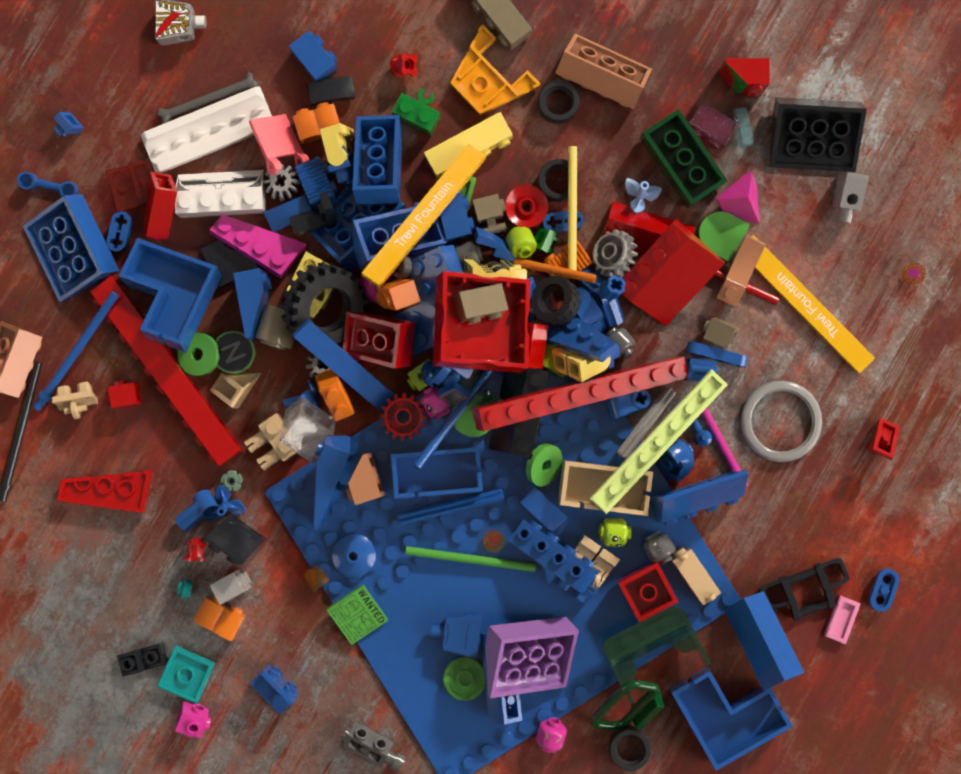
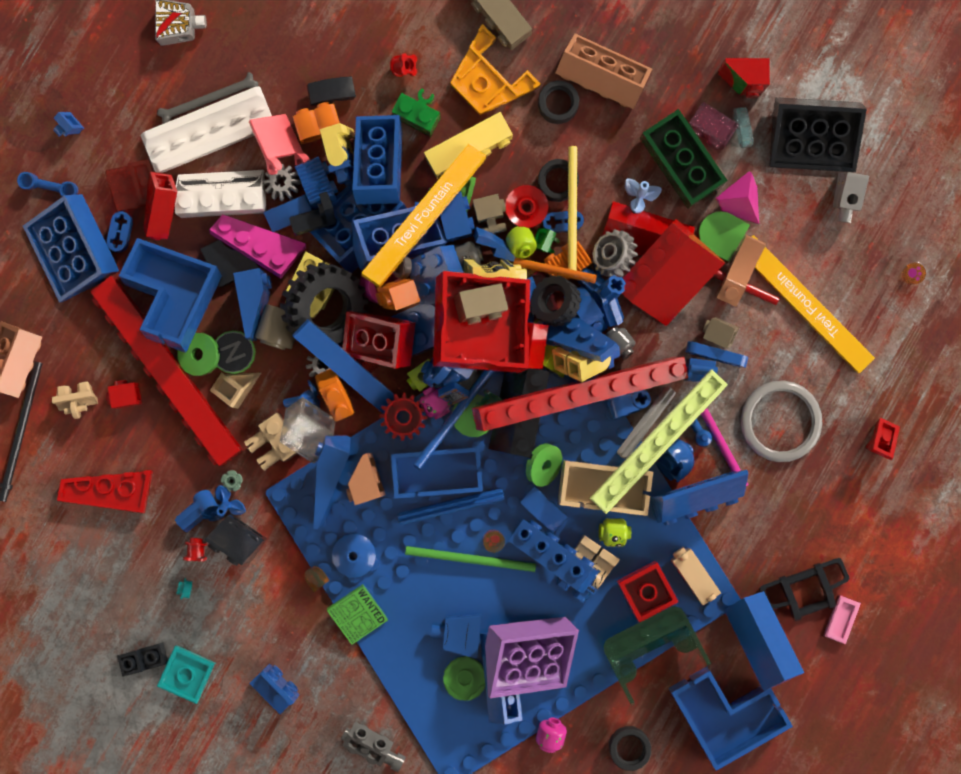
blue bar [33,291,119,411] -> none
dark pink brick [175,701,211,738] -> none
orange brick [193,594,246,641] -> none
light grey brick [210,569,251,605] -> none
blue brick [289,31,338,82] -> none
dark green bar [590,680,664,730] -> none
dark grey head [643,531,676,565] -> none
blue plate [868,568,900,612] -> none

